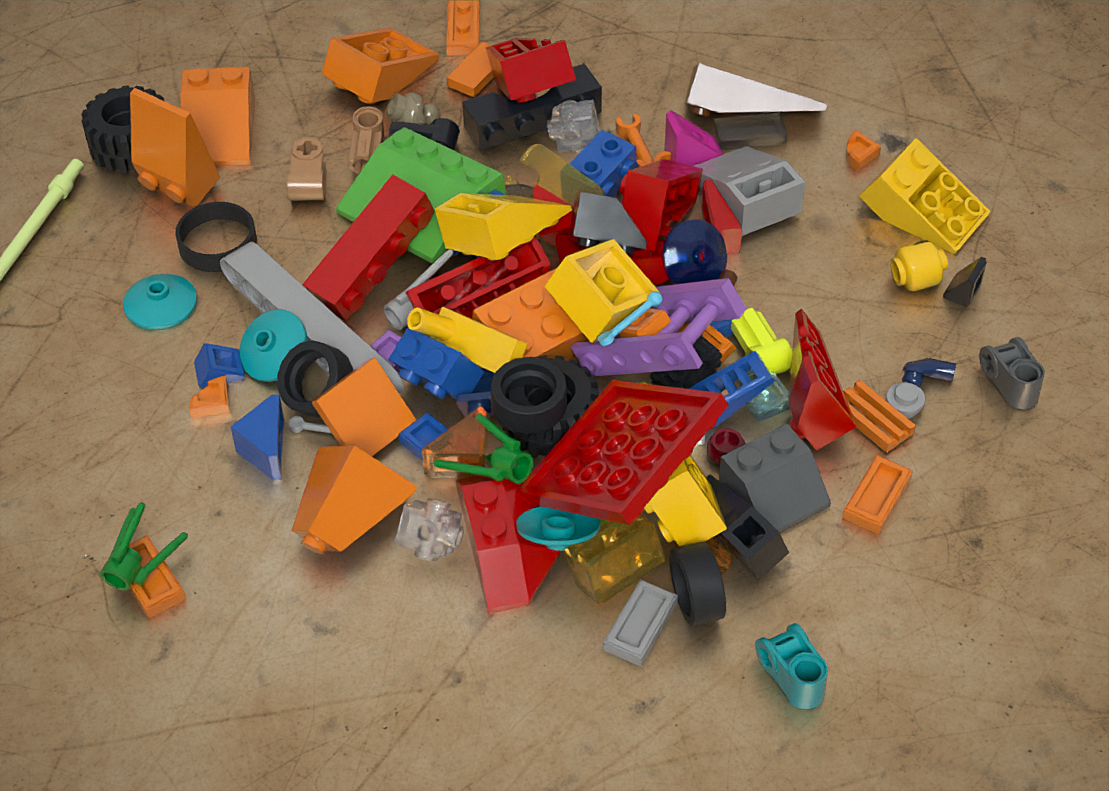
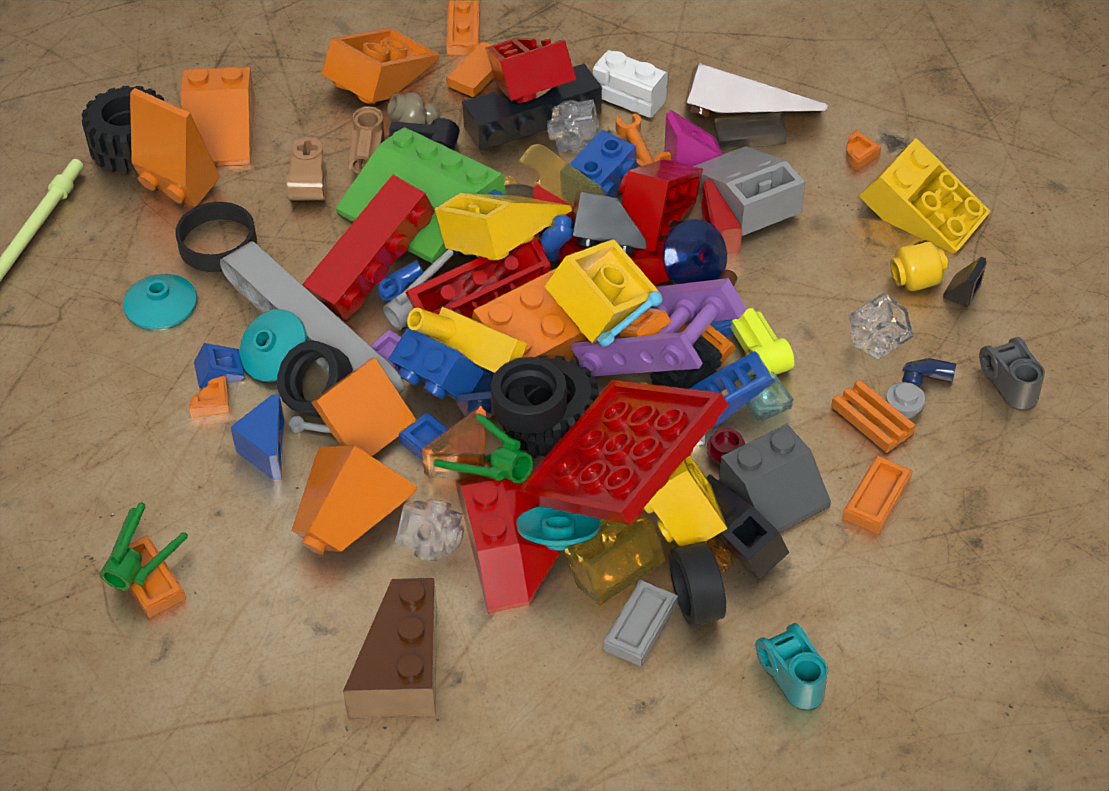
red wedge [788,309,857,451] -> none
none -> reddish brown wedge [343,578,437,718]
none -> blue arm [378,260,424,302]
none -> blue arm [541,215,573,261]
none -> white brick [593,50,668,118]
none -> clear brick [848,292,914,360]

